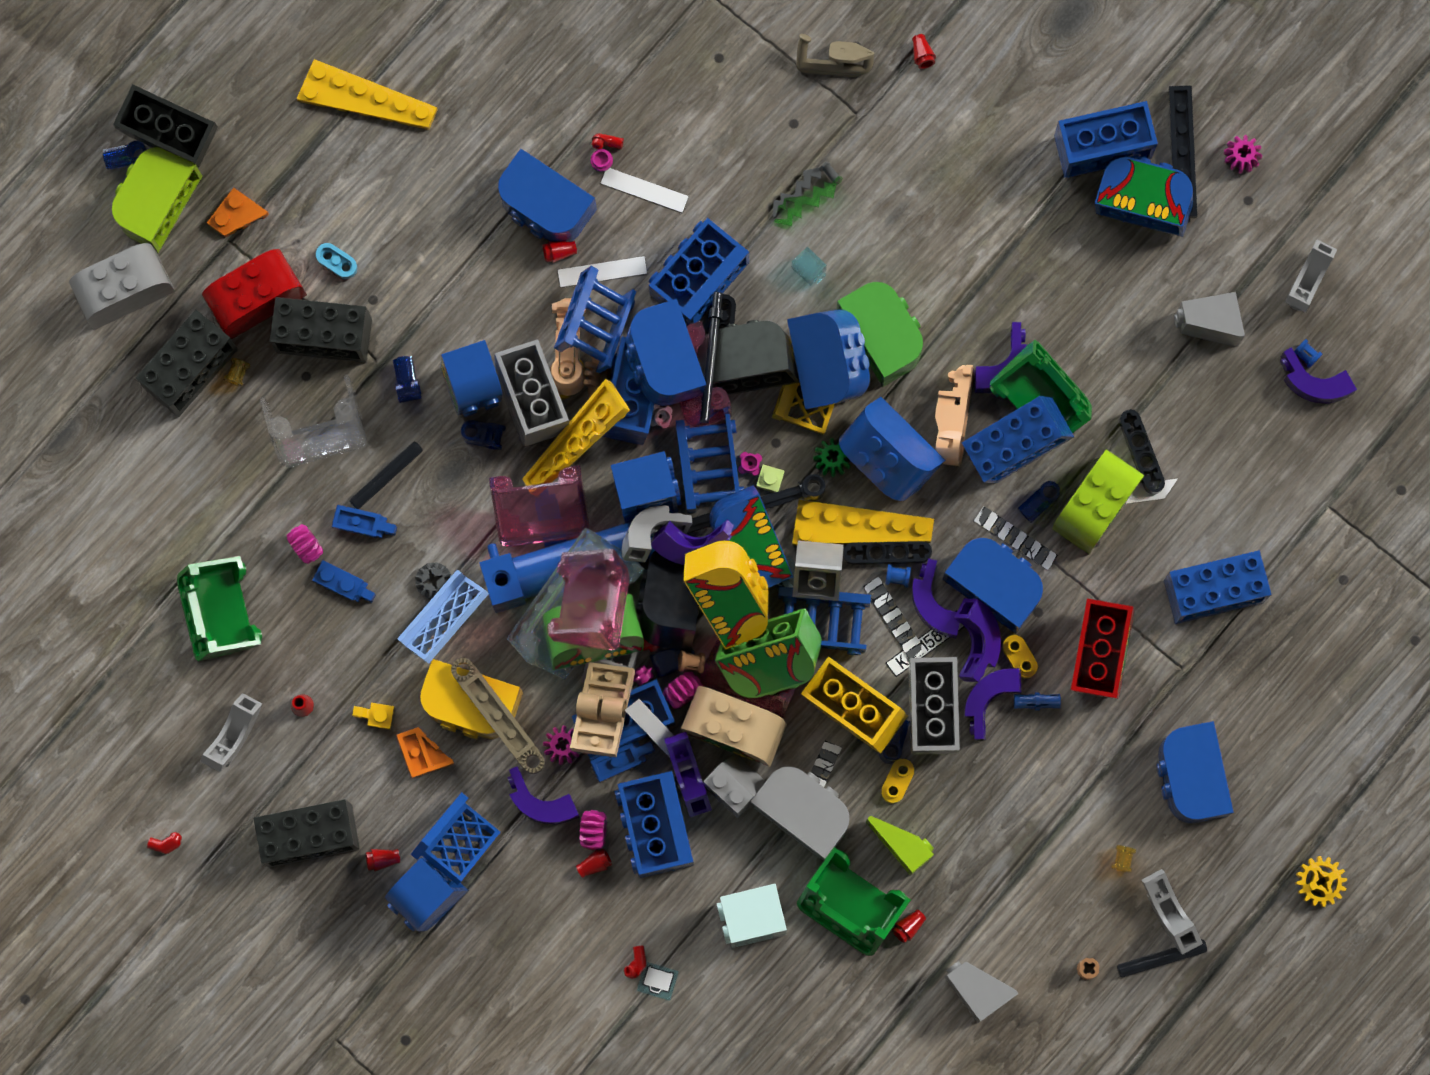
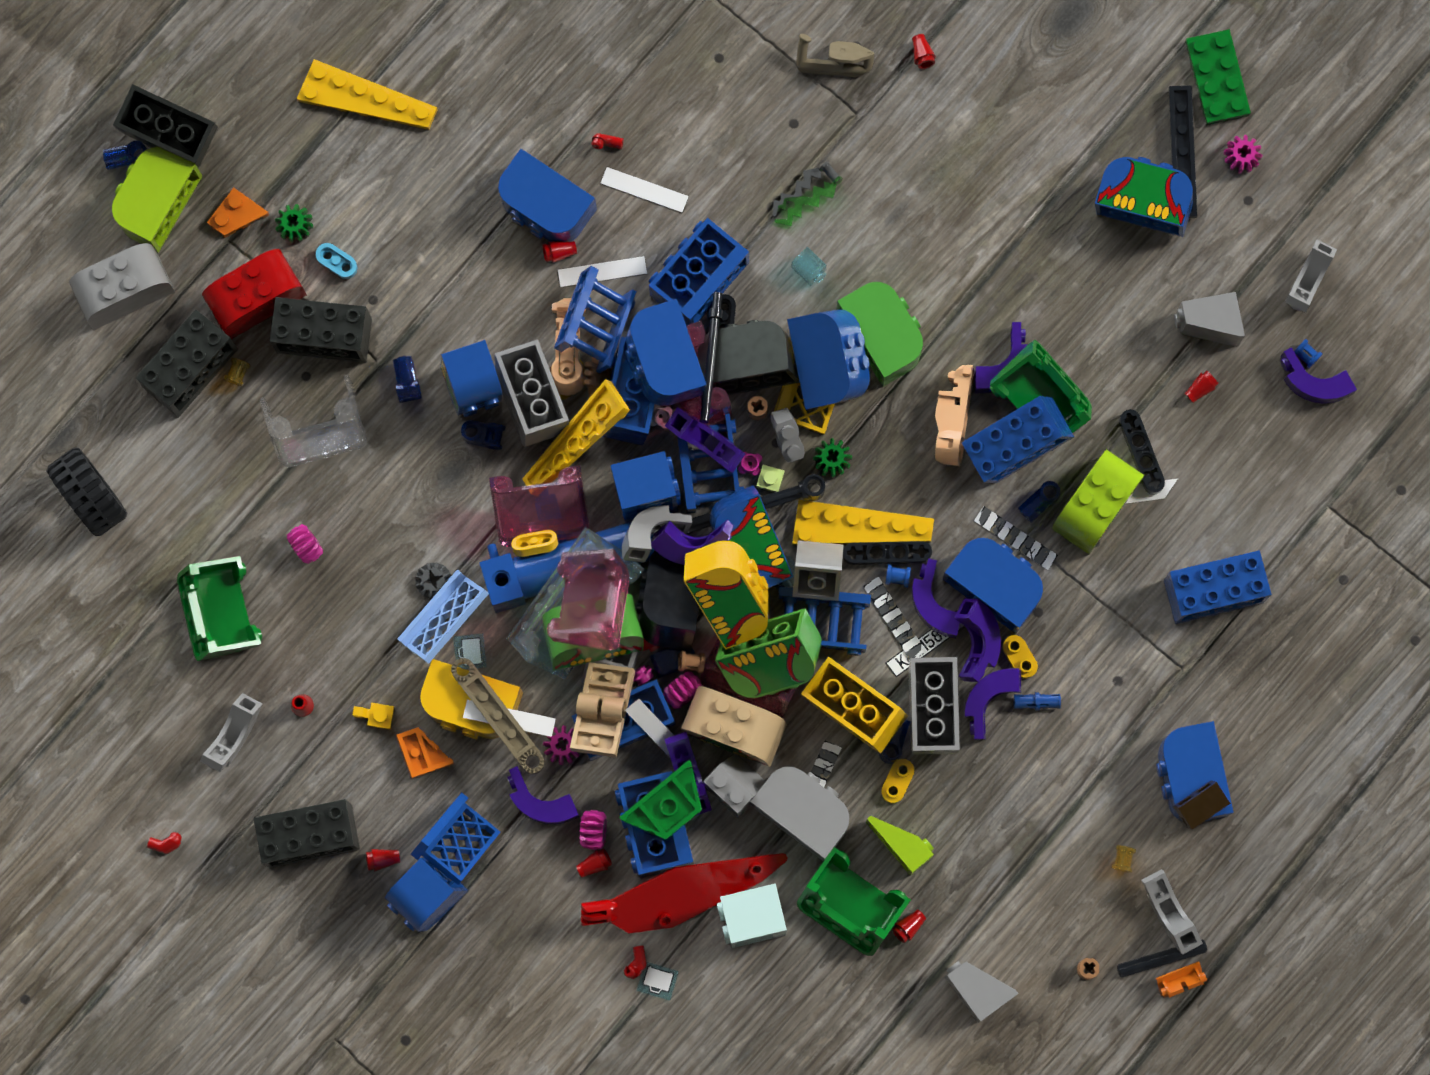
blue hinge [312,560,376,603] -> none
blue hinge [331,505,397,538] -> none
black axle [350,441,423,509] -> none
dark pink plate [590,149,613,172] -> none
blue hinge [590,742,655,783] -> none
blue brick [839,397,946,501] -> none
blue brick [1054,101,1158,178] -> none
red brick [1071,598,1134,699] -> none
yellow gear [1295,856,1347,907] -> none
none -> black tyre [46,448,127,536]
none -> green gear [275,204,313,243]
none -> clear light blue sticker [454,633,486,669]
none -> white sticker [463,700,556,737]
none -> yellow plate [511,530,558,557]
none -> red wing [581,853,788,934]
none -> green wing [619,760,702,840]
none -> dark purple arch [665,407,745,473]
none -> medium nougat bush [747,396,768,421]
none -> light grey brick [771,408,805,463]
none -> orange hinge [1156,961,1207,998]
none -> dark brown hinge [1173,780,1231,830]
none -> red cone [1184,370,1219,403]
none -> green plate [1185,29,1251,125]

